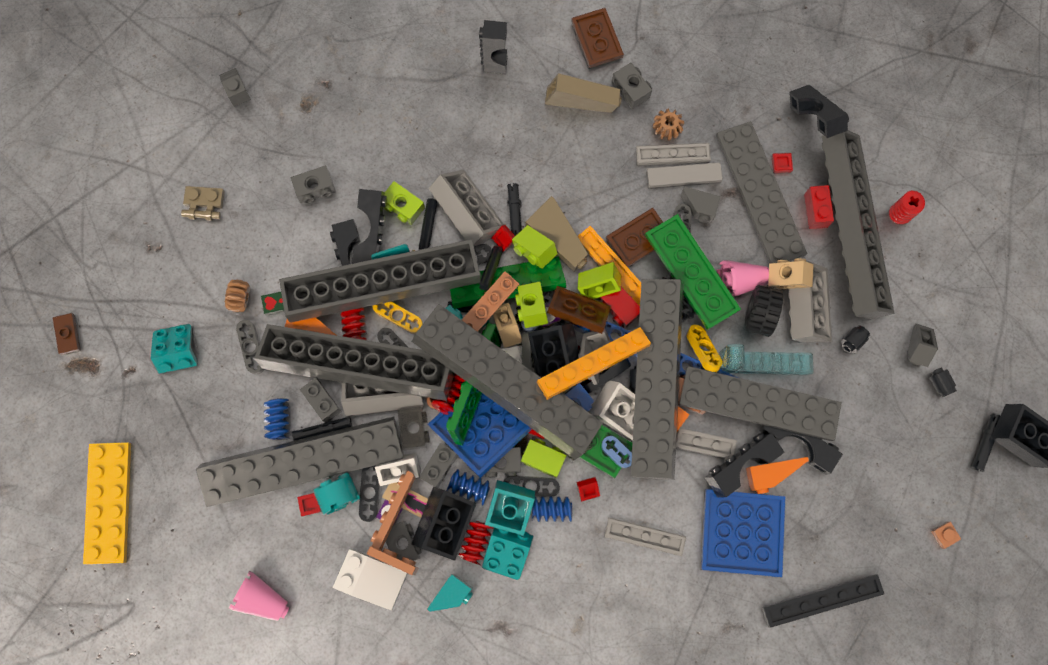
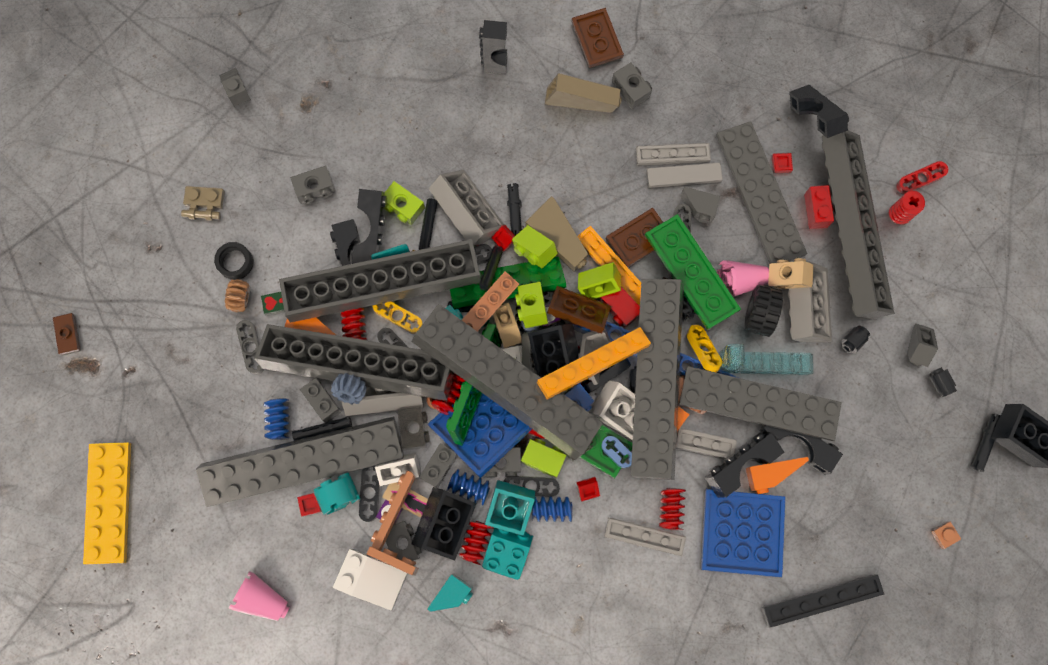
teal bracket [151,324,198,374] -> none
medium nougat gear [653,108,684,141] -> none
none -> black tyre [214,242,253,280]
none -> sand blue gear [331,373,367,405]
none -> red piece [659,488,686,530]
none -> red beam [896,161,949,194]

